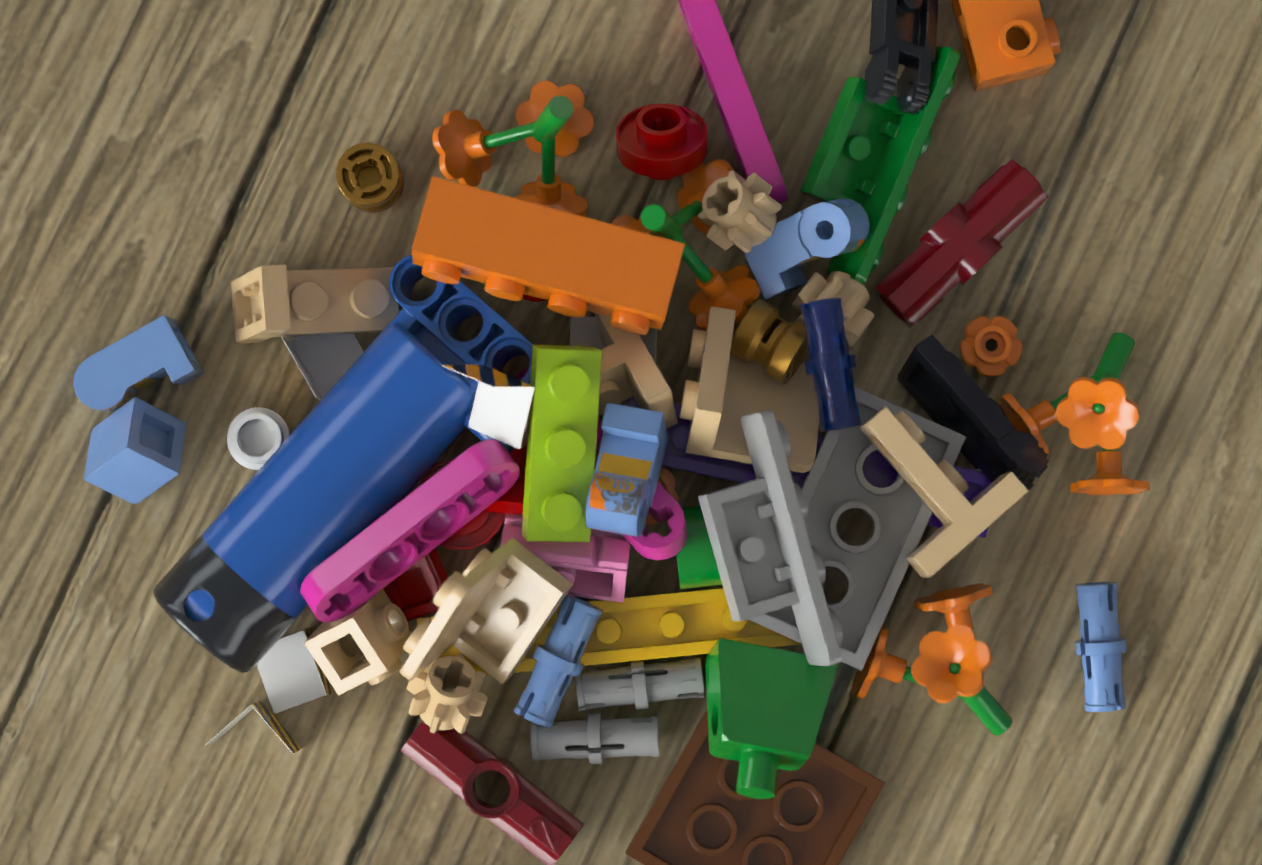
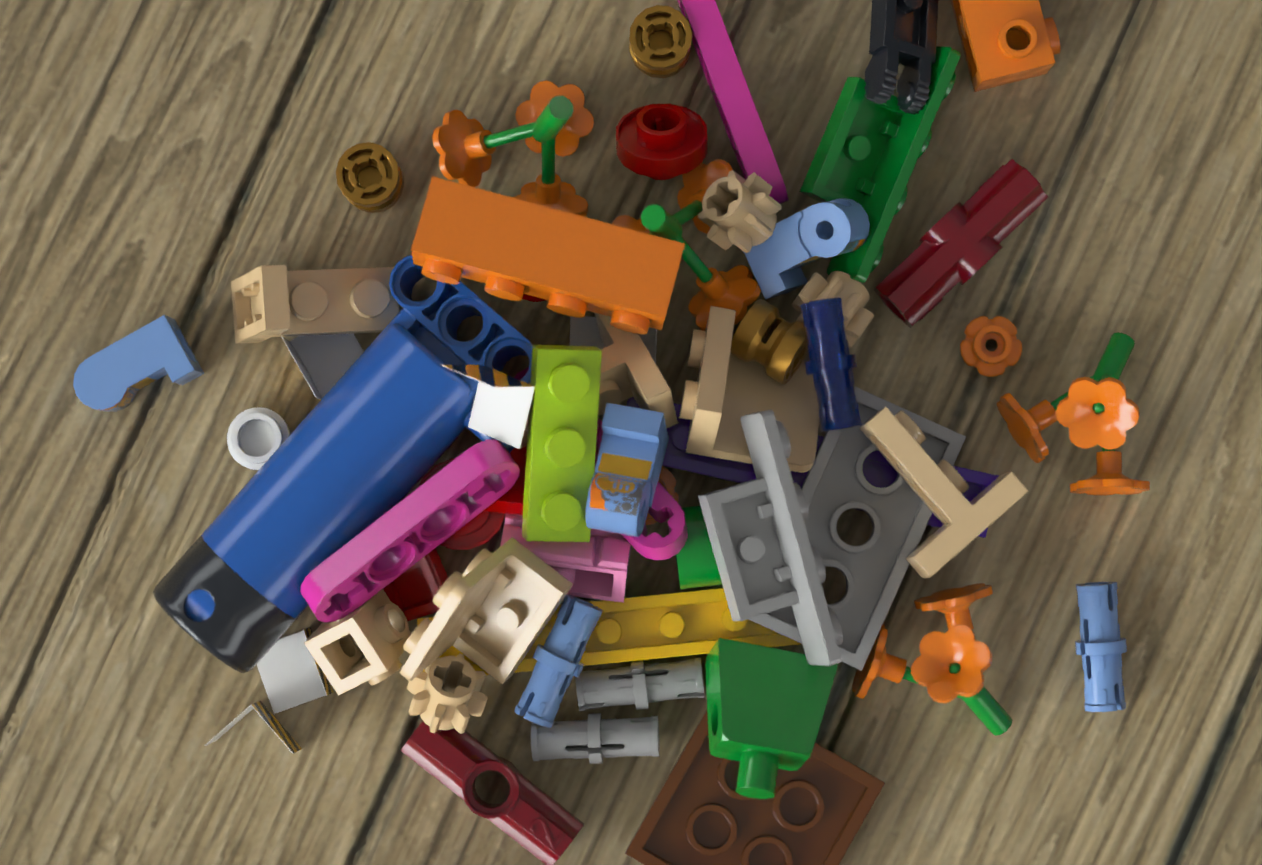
medium blue panel [83,397,187,504] -> none
black hinge [897,334,1049,497] -> none
none -> pearl gold wheel [629,5,692,78]

